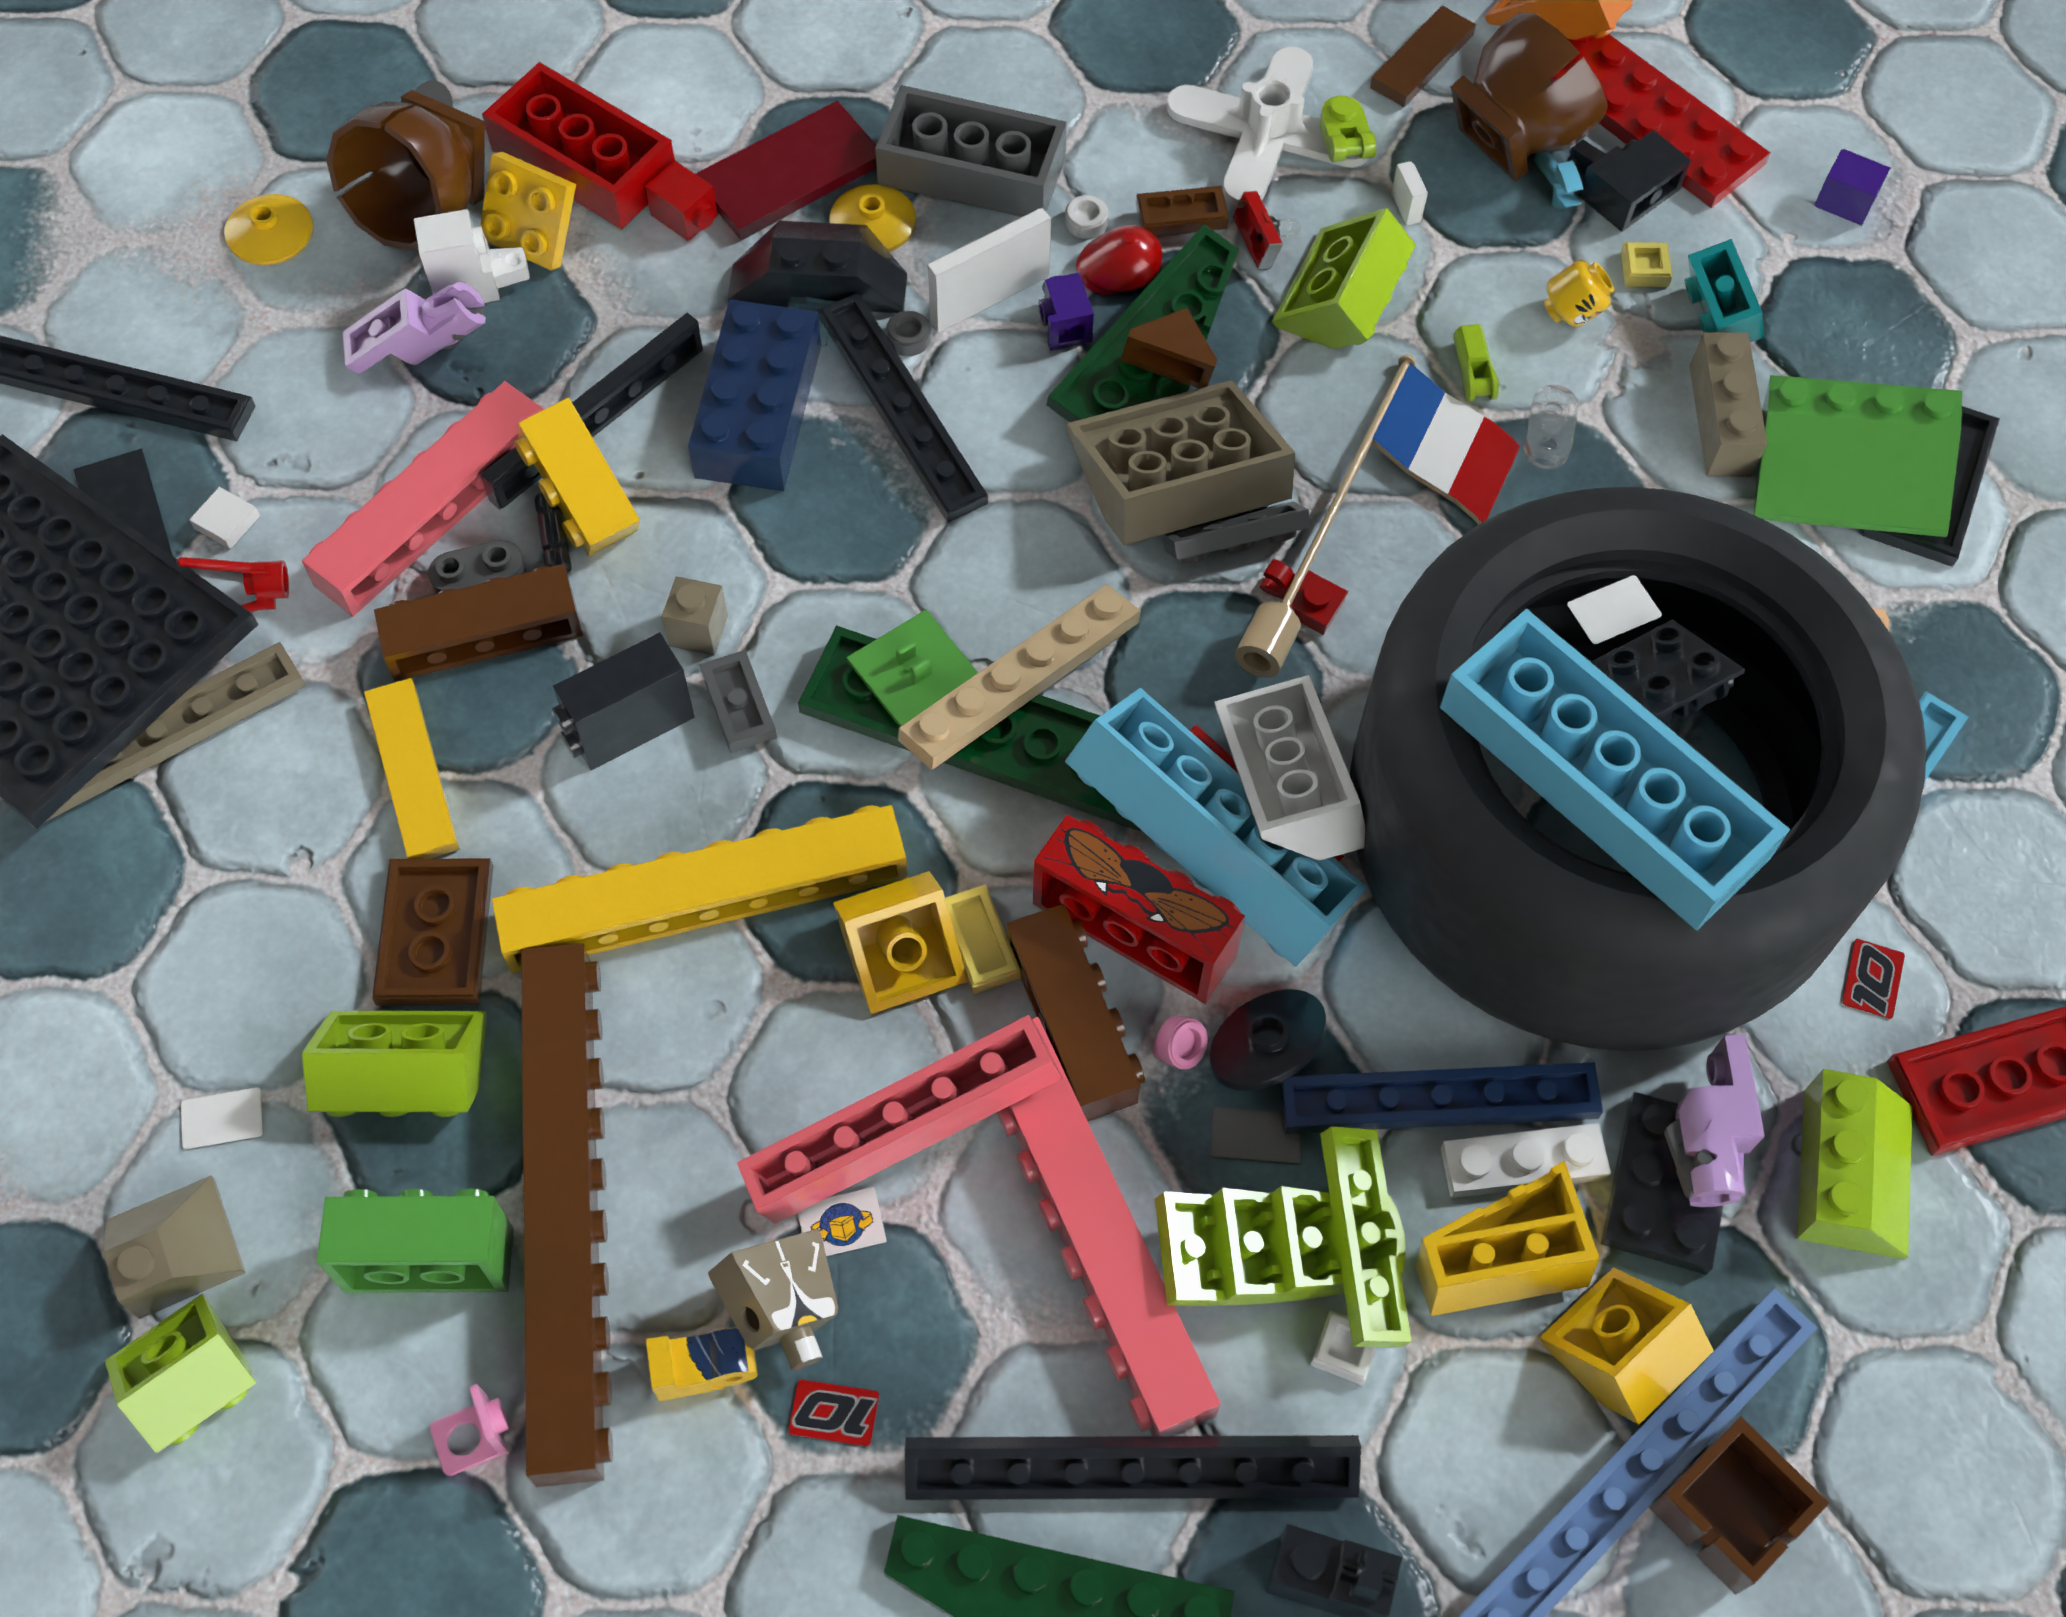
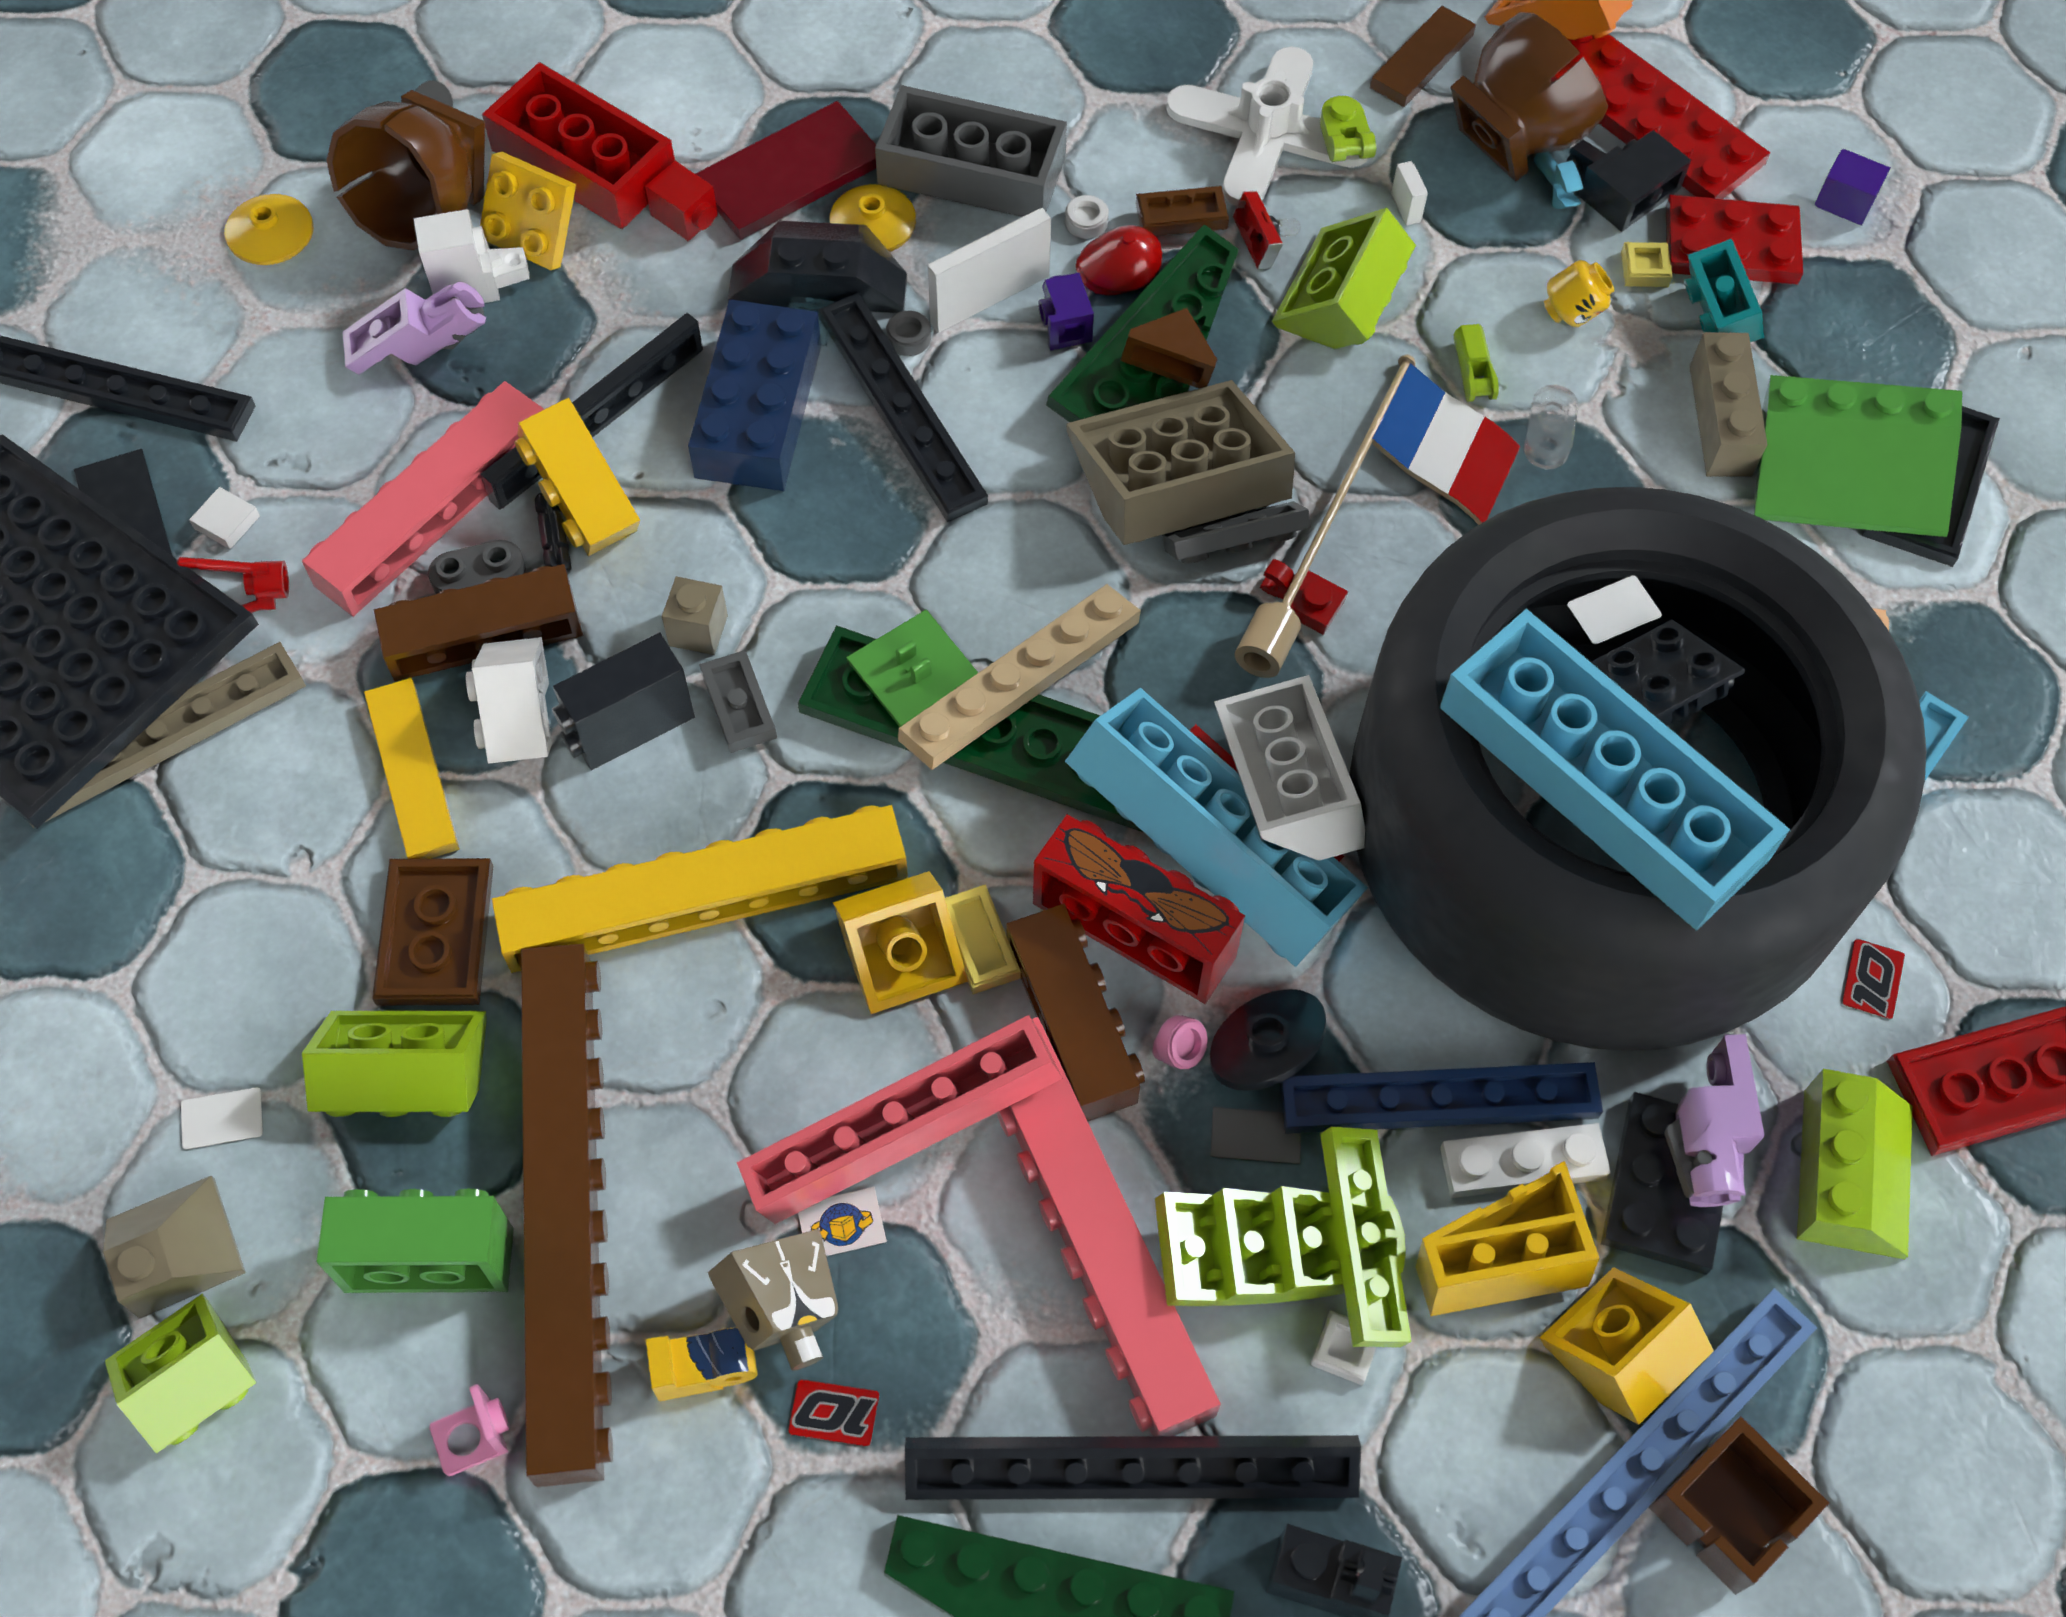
none -> white brick [466,637,552,764]
none -> red plate [1666,194,1803,285]

